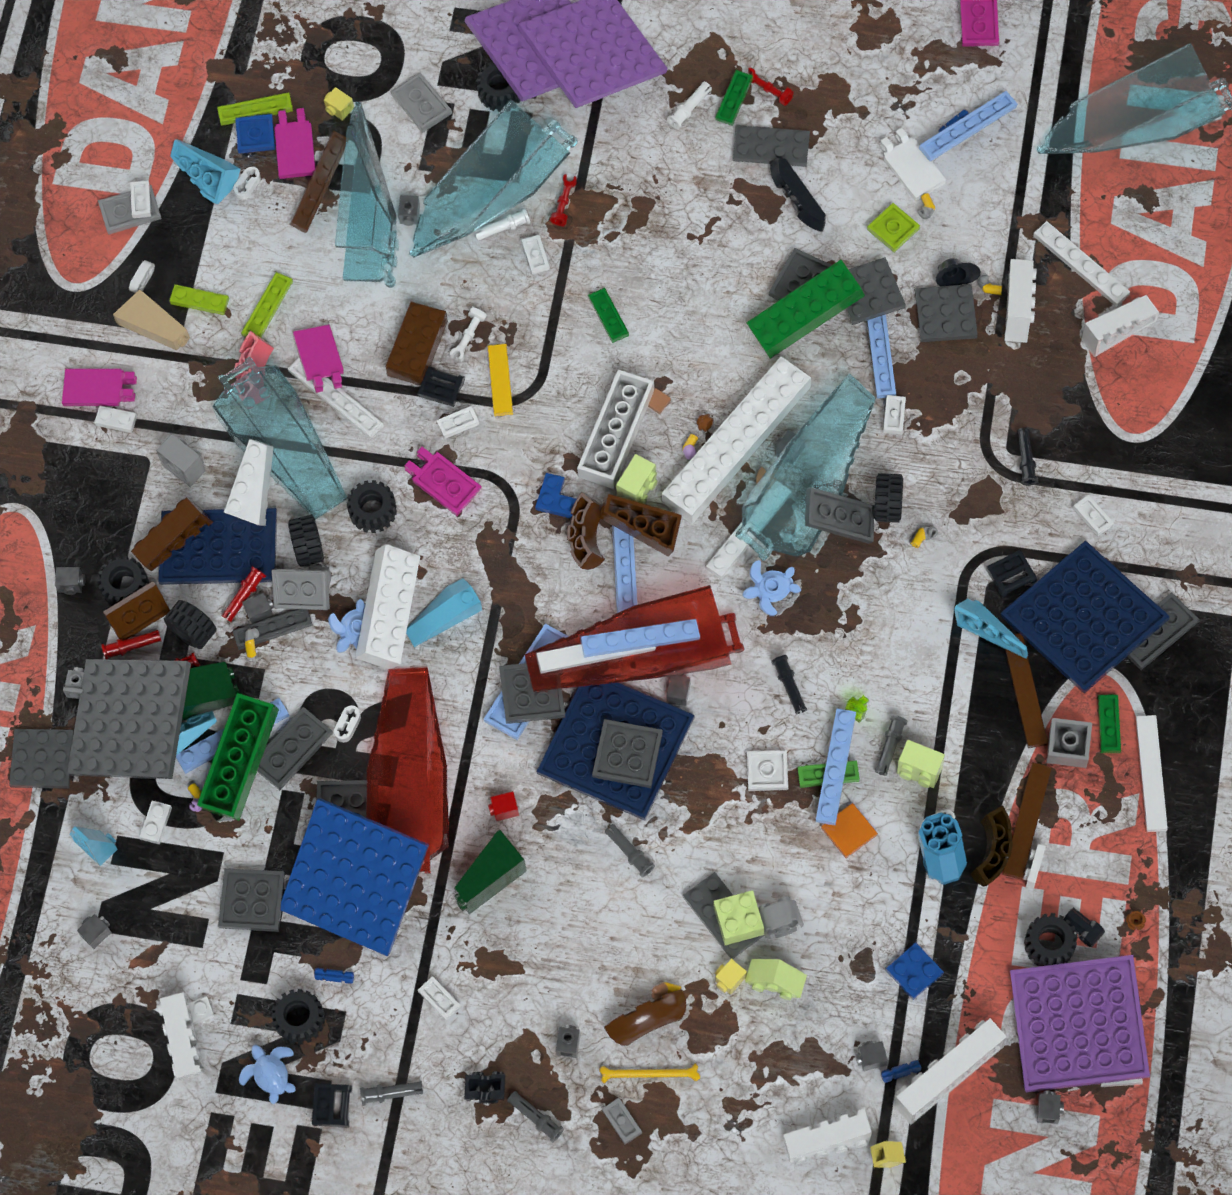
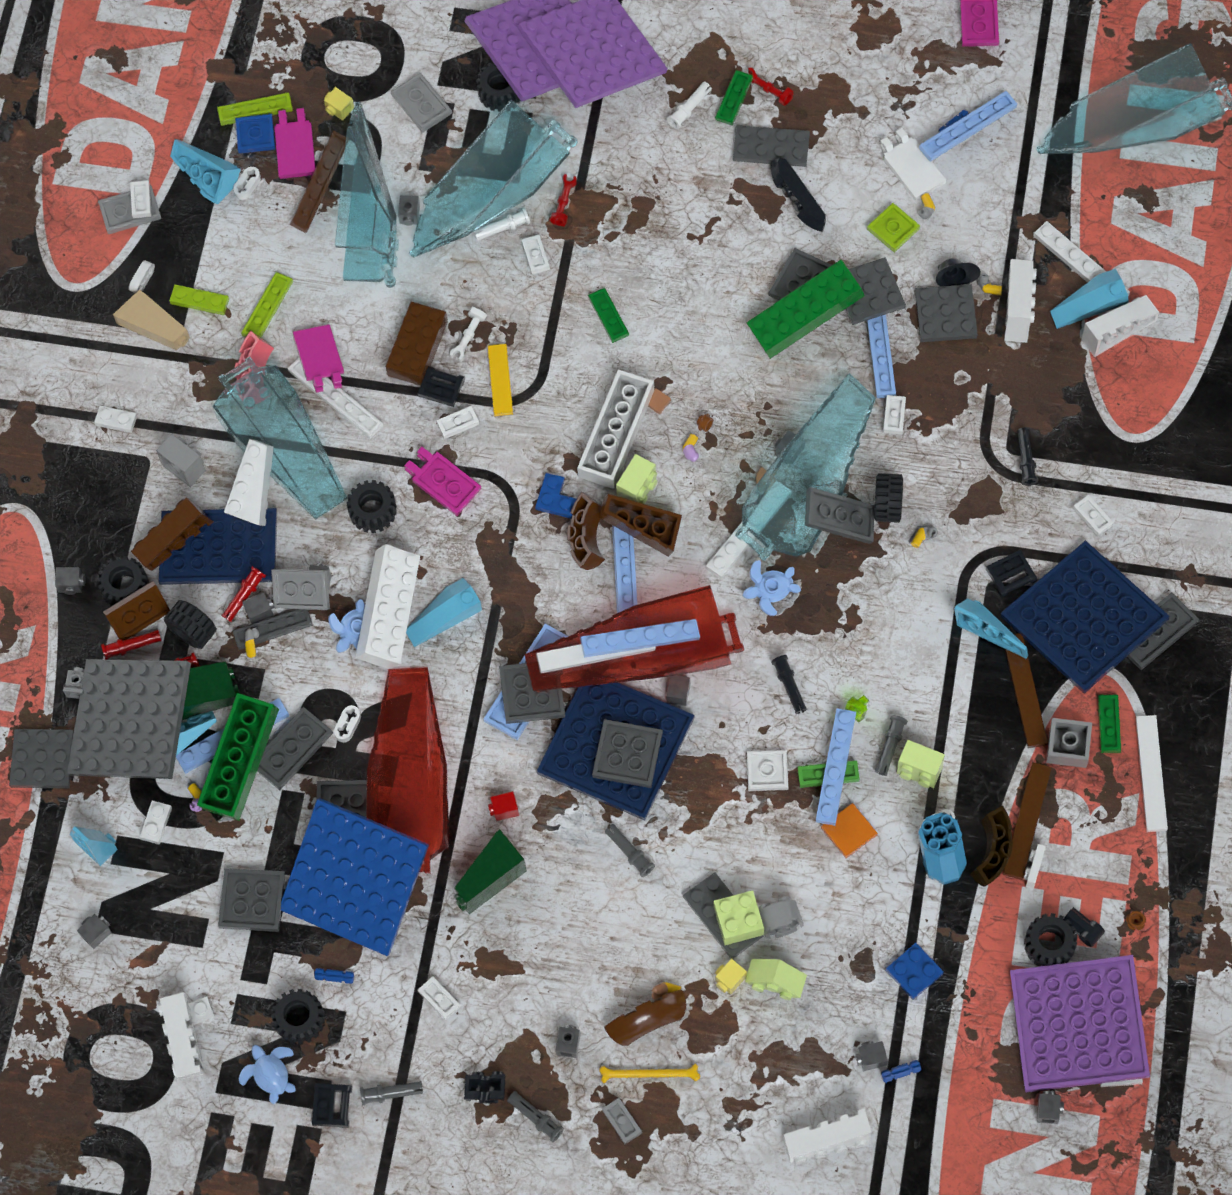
dark pink tile [62,369,137,406] -> none
black tyre [288,514,324,567] -> none
white brick [662,356,811,524] -> none
light yellow brick [870,1141,906,1168] -> none
white brick [894,1018,1007,1125] -> none
none -> medium azure wedge [1050,269,1129,329]

